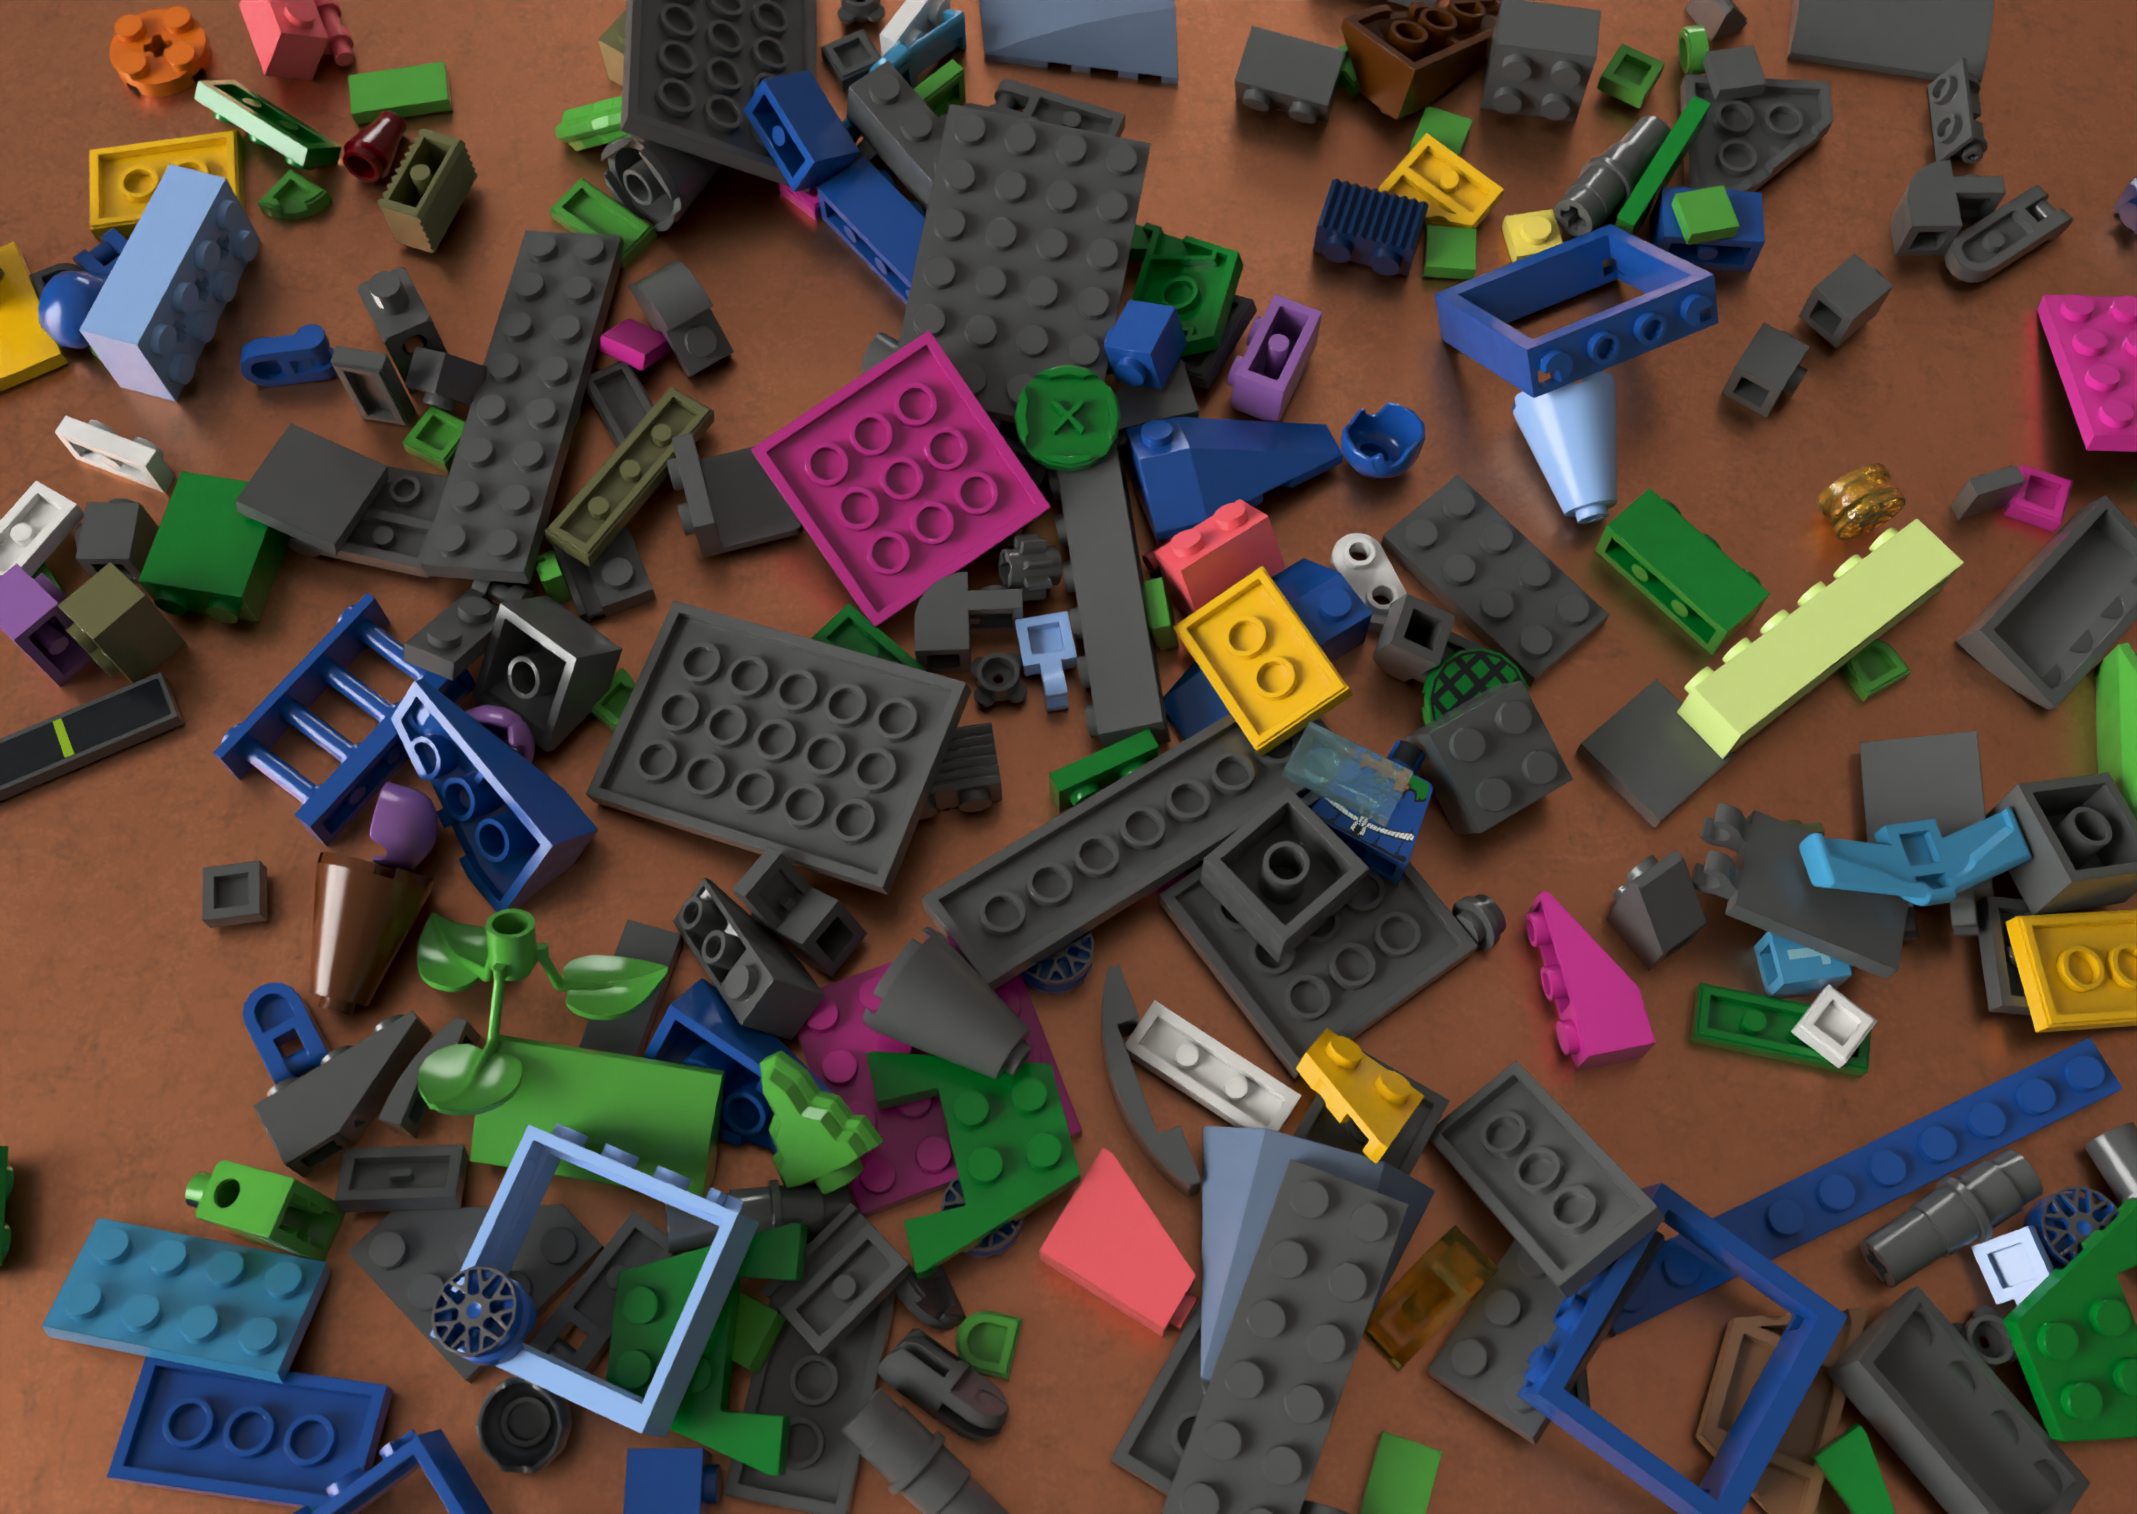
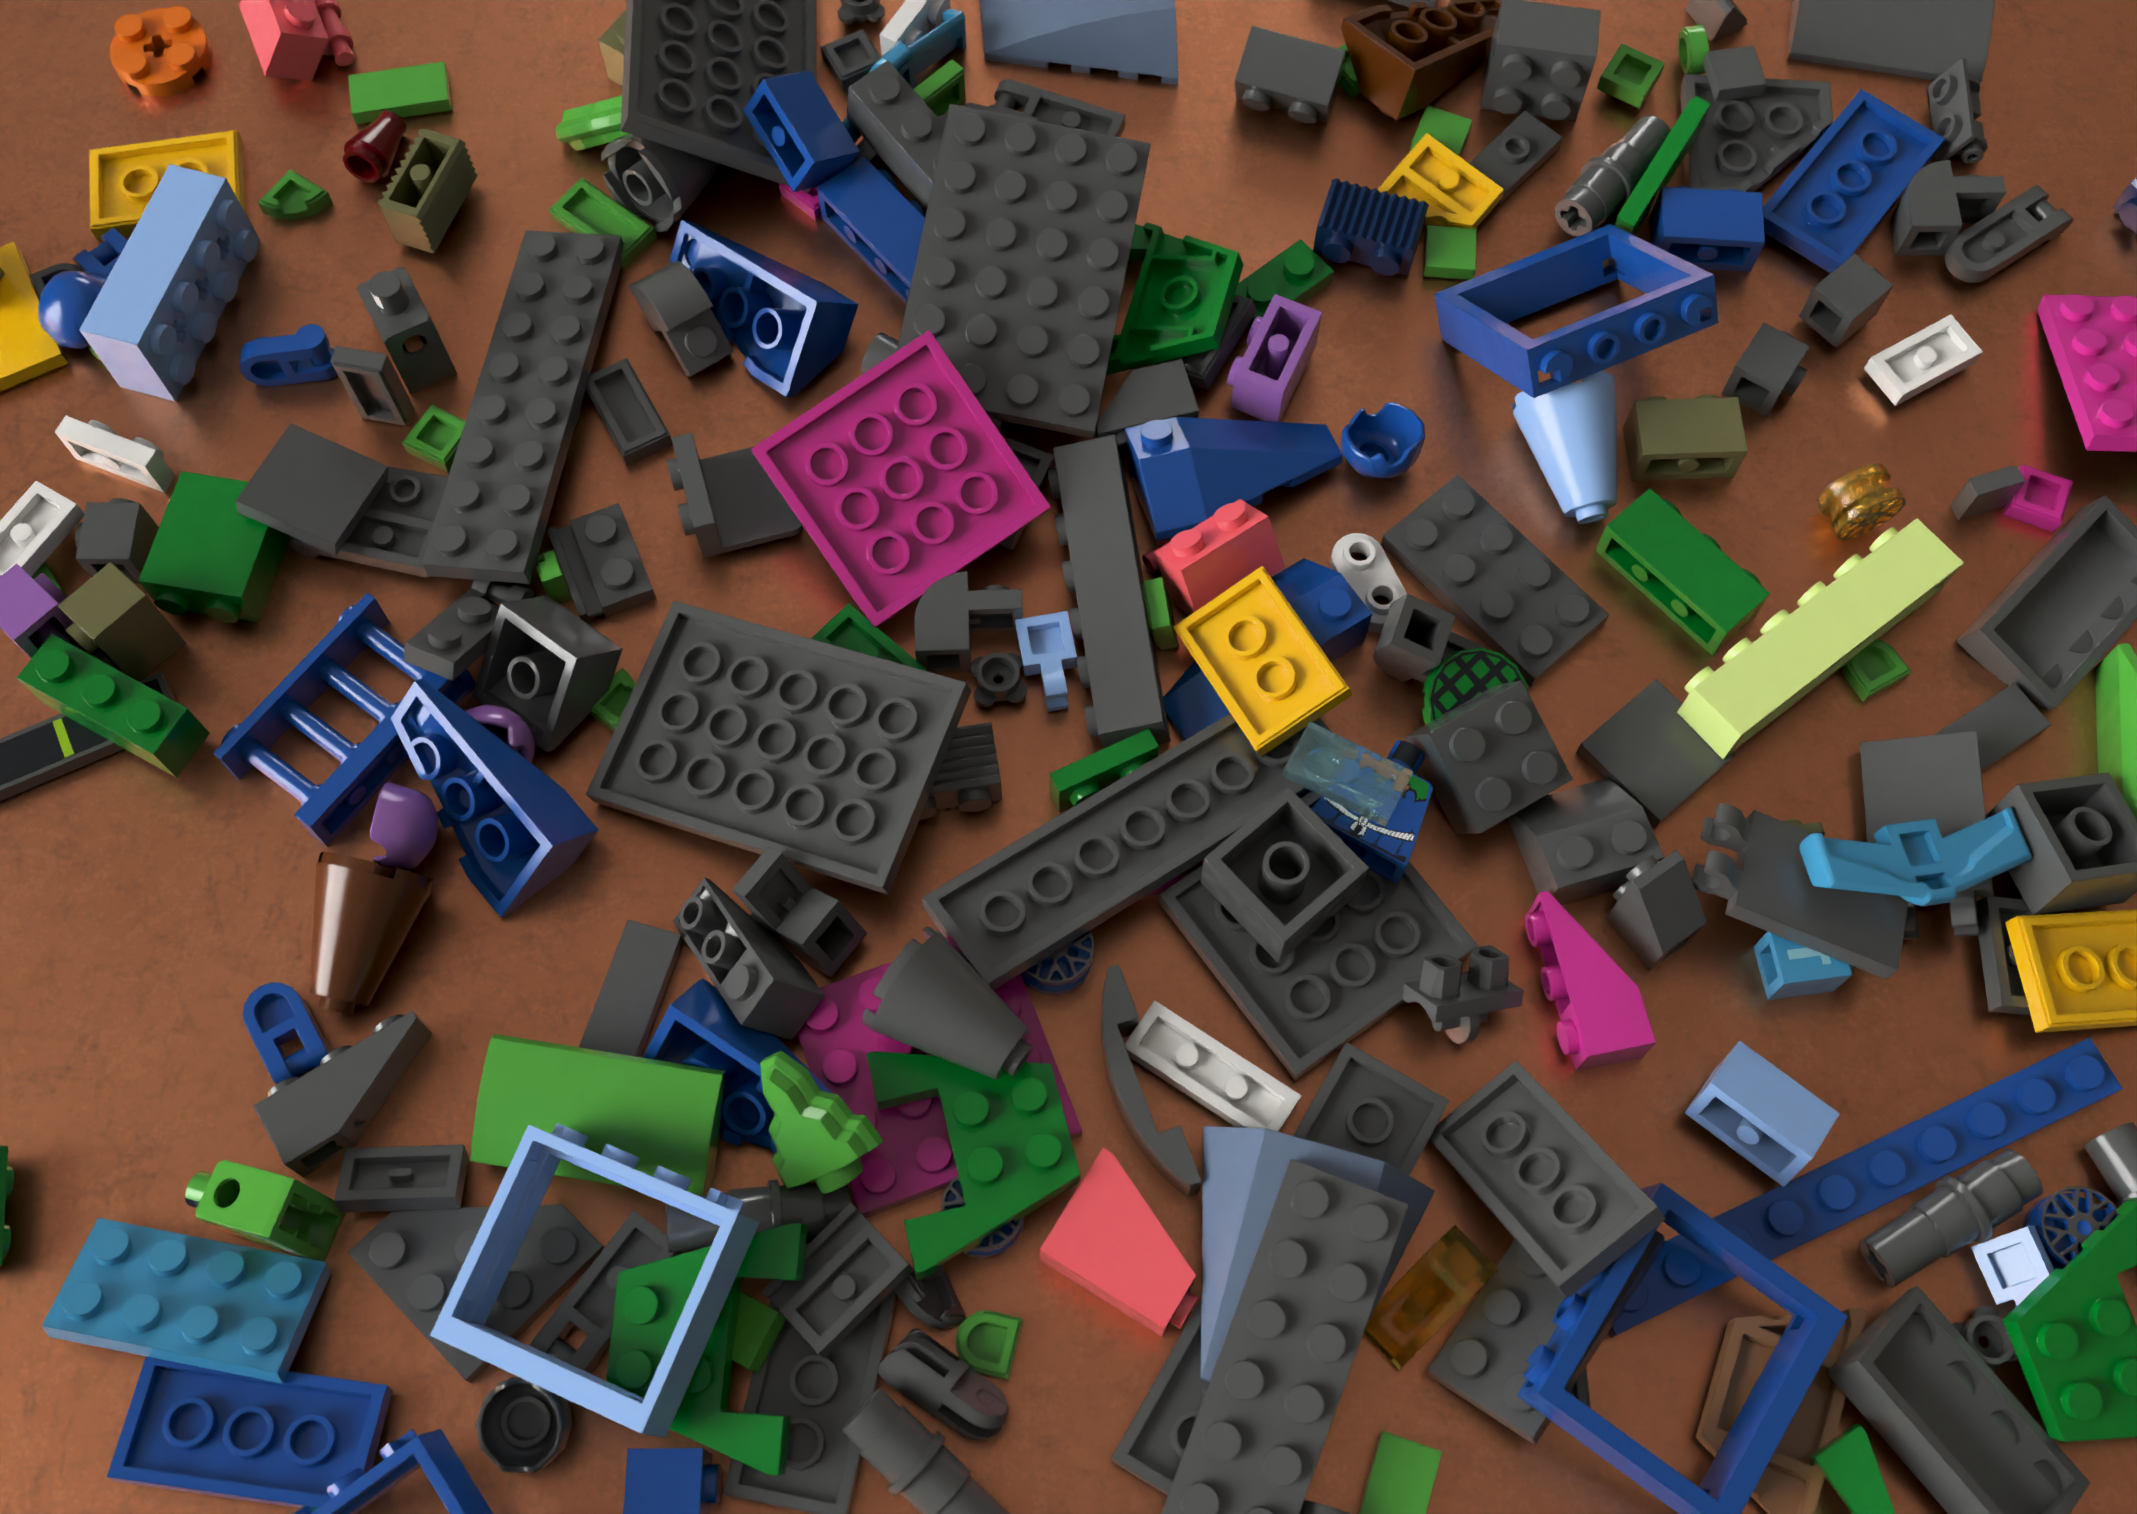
green plate [194,80,342,170] -> none
dark grey plate [202,860,267,928] -> none
dark grey slope [378,1017,481,1139] -> none
dark grey plate [405,346,488,411] -> none
bright green plant [417,909,668,1116] -> none
blue wheel [431,1266,536,1366] -> none
olive tile [544,386,715,567] -> none
dark pink tile [599,318,670,371] -> none
dark grey gear [998,533,1062,601] -> none
green tile [1015,364,1121,473] -> none
blue brick [1104,300,1187,389] -> none
yellow wing [1296,1028,1425,1164] -> none
dark grey plate [1452,894,1506,950] -> none
light yellow plate [1501,209,1563,263] -> none
bright green tile [1671,185,1740,245] -> none
green tile [1689,983,1871,1077] -> none
white tile [1791,984,1877,1068] -> none
none -> green brick [17,633,210,778]
none -> blue wedge [668,220,859,397]
none -> green plate [1235,239,1334,329]
none -> dark grey hips [1402,945,1524,1044]
none -> dark grey plate [1469,111,1563,206]
none -> dark grey slope [1507,778,1664,905]
none -> olive brick [1623,395,1748,481]
none -> light blue brick [1685,1040,1840,1187]
none -> blue plate [1763,89,1945,273]
none -> white plate [1864,315,1983,406]
none -> dark grey tile [1935,683,2051,772]

